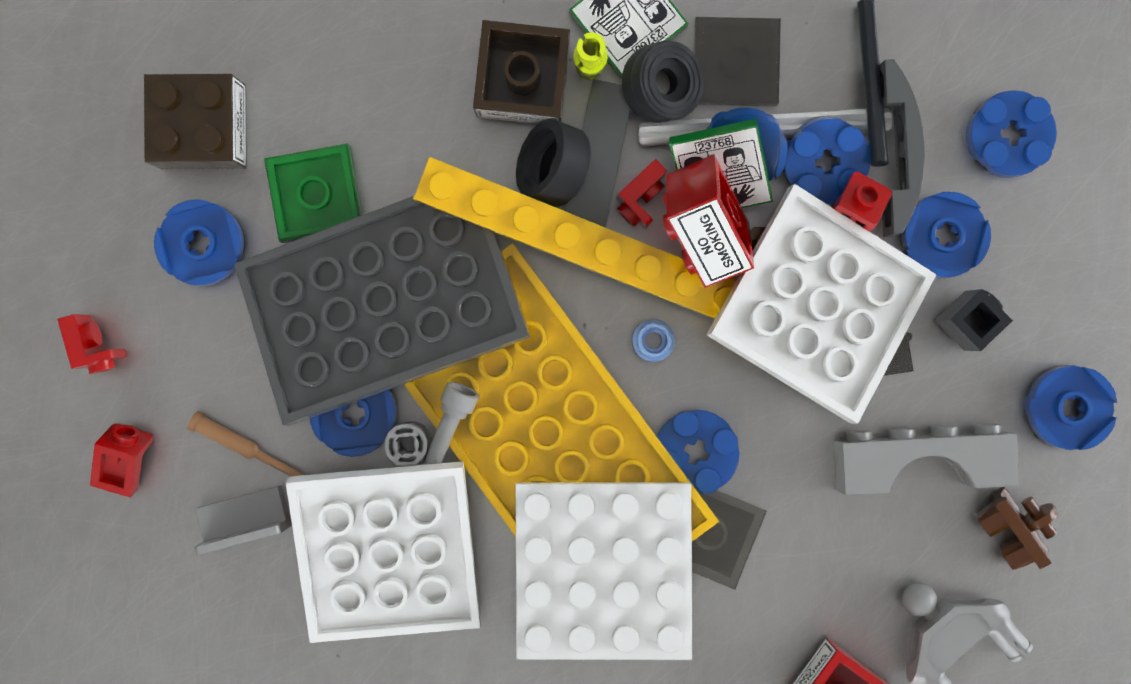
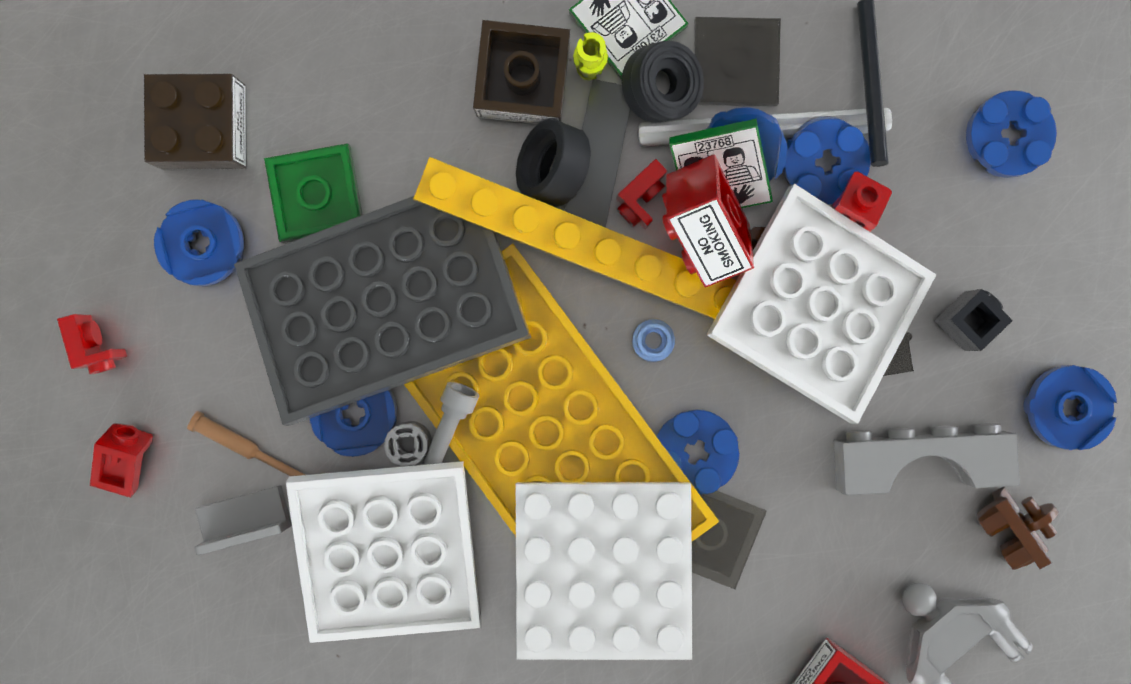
dark grey slope [880,59,925,237] -> none
blue plate [901,192,991,278] -> none

